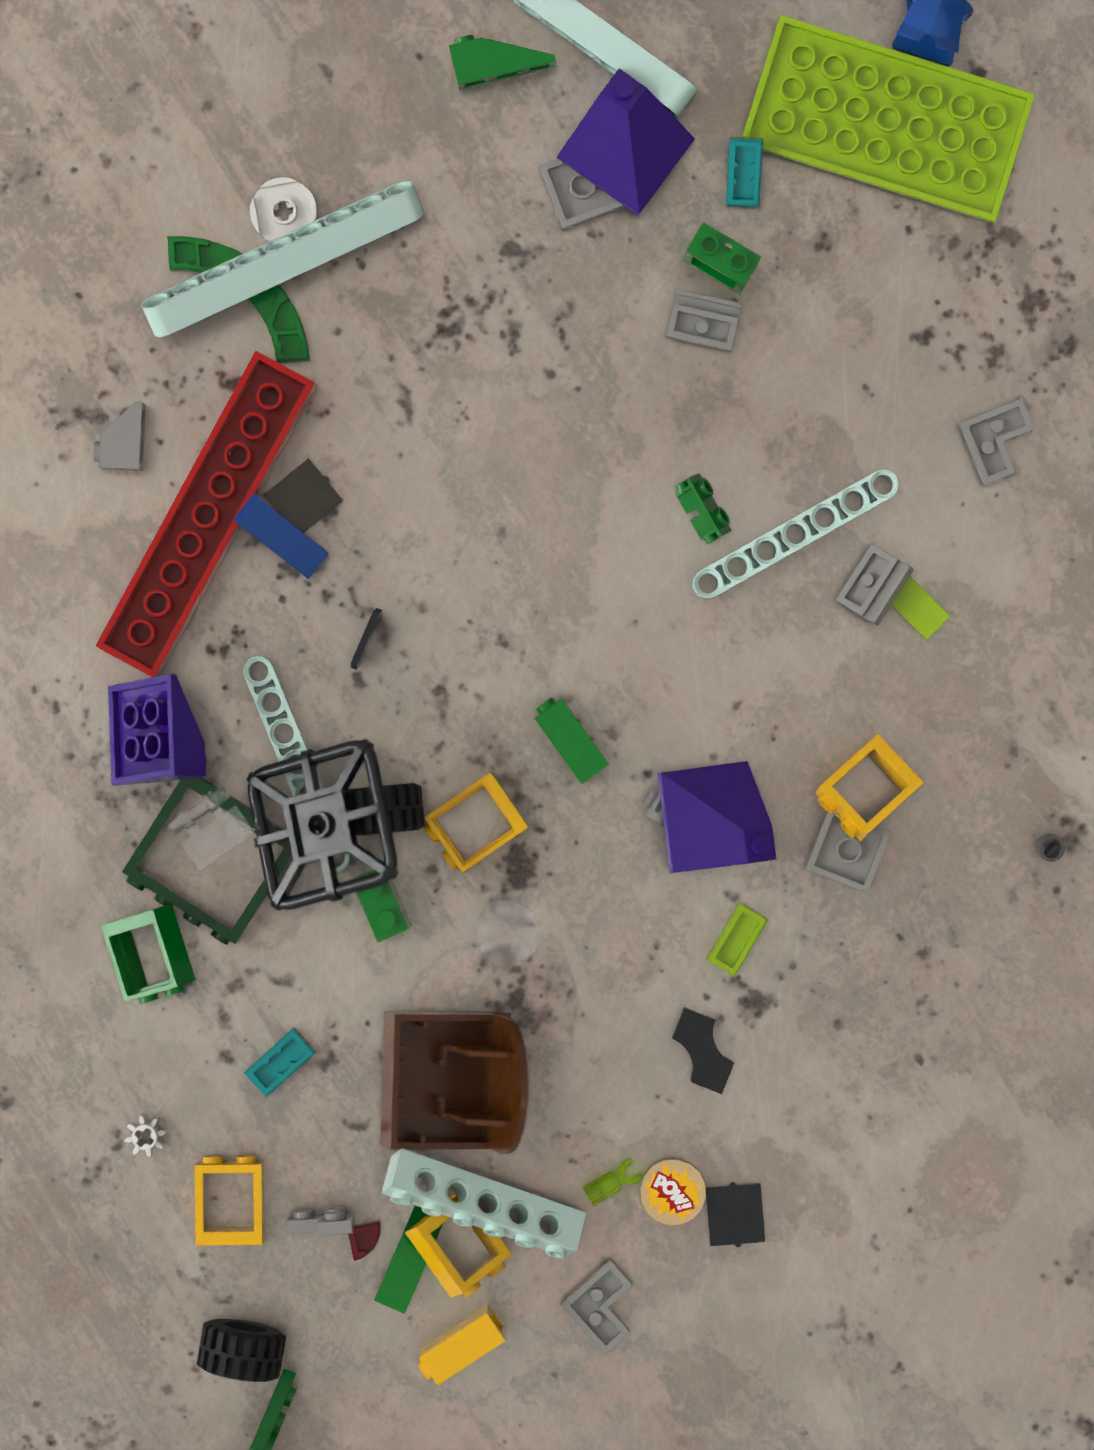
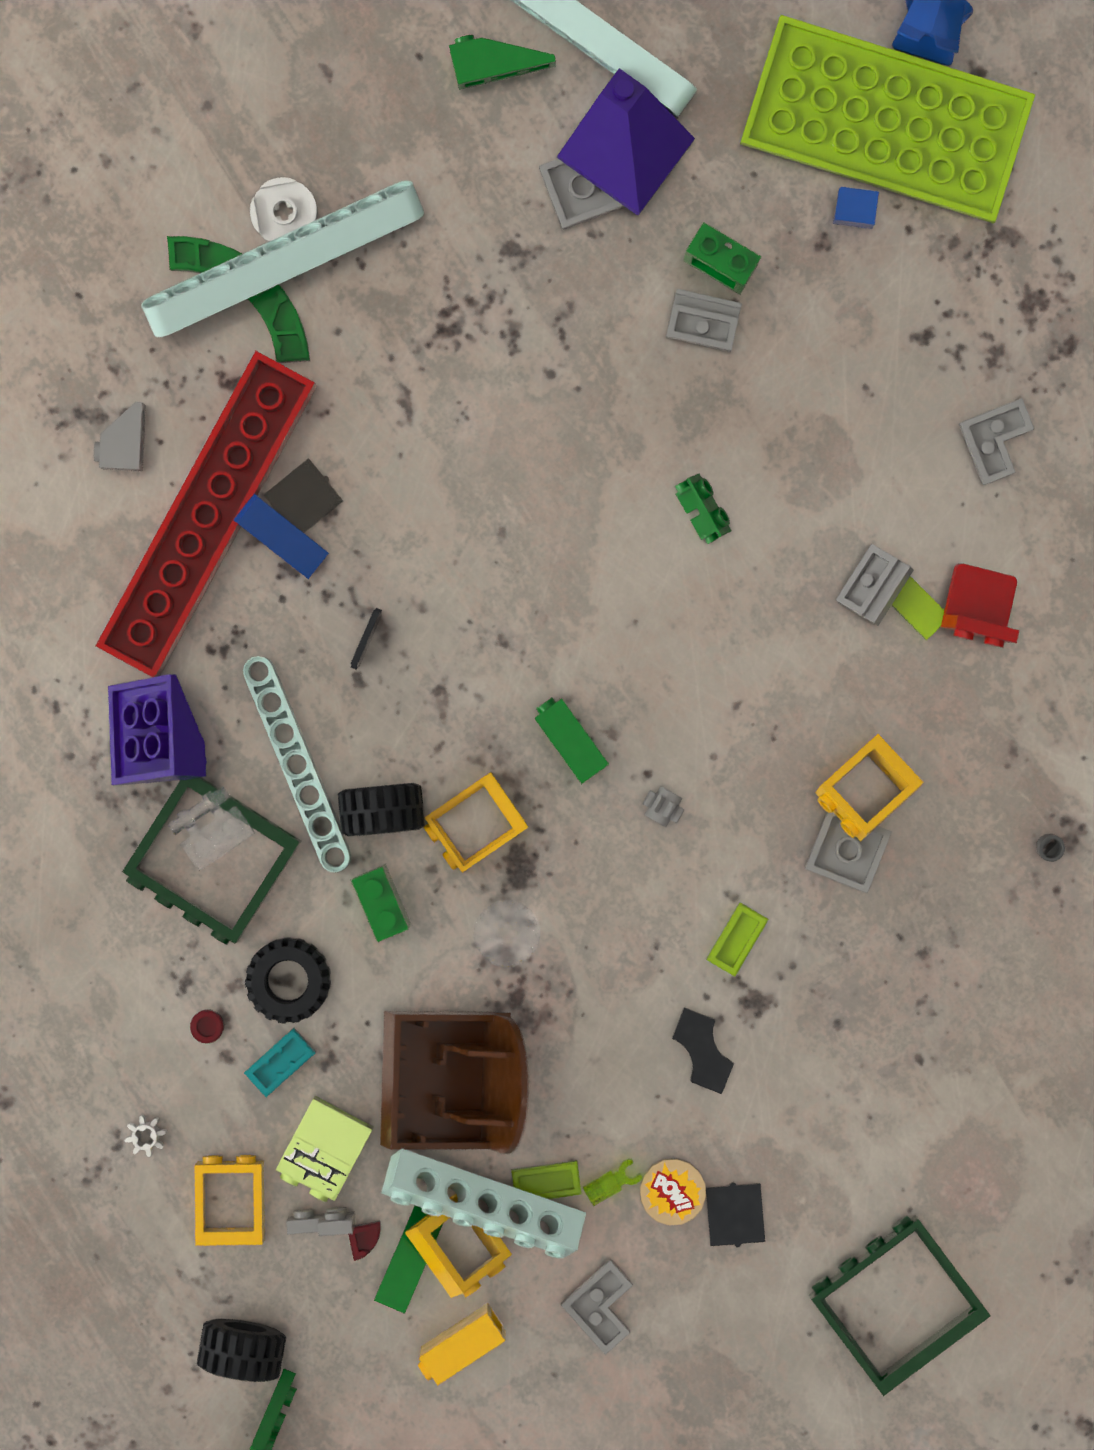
green window [101,903,196,1004] -> none
black plate [246,739,399,911] -> none
dark purple slope [657,761,776,873] -> none
light aqua beam [692,469,899,599] -> none
teal plate [726,137,763,207] -> none
none -> dark red tile [190,1009,224,1044]
none -> black tyre [245,938,331,1024]
none -> yellowish green brick [276,1096,374,1202]
none -> lime tile [511,1160,582,1199]
none -> dark green window [809,1215,991,1396]
none -> blue panel [833,187,879,229]
none -> red bracket [941,563,1019,648]

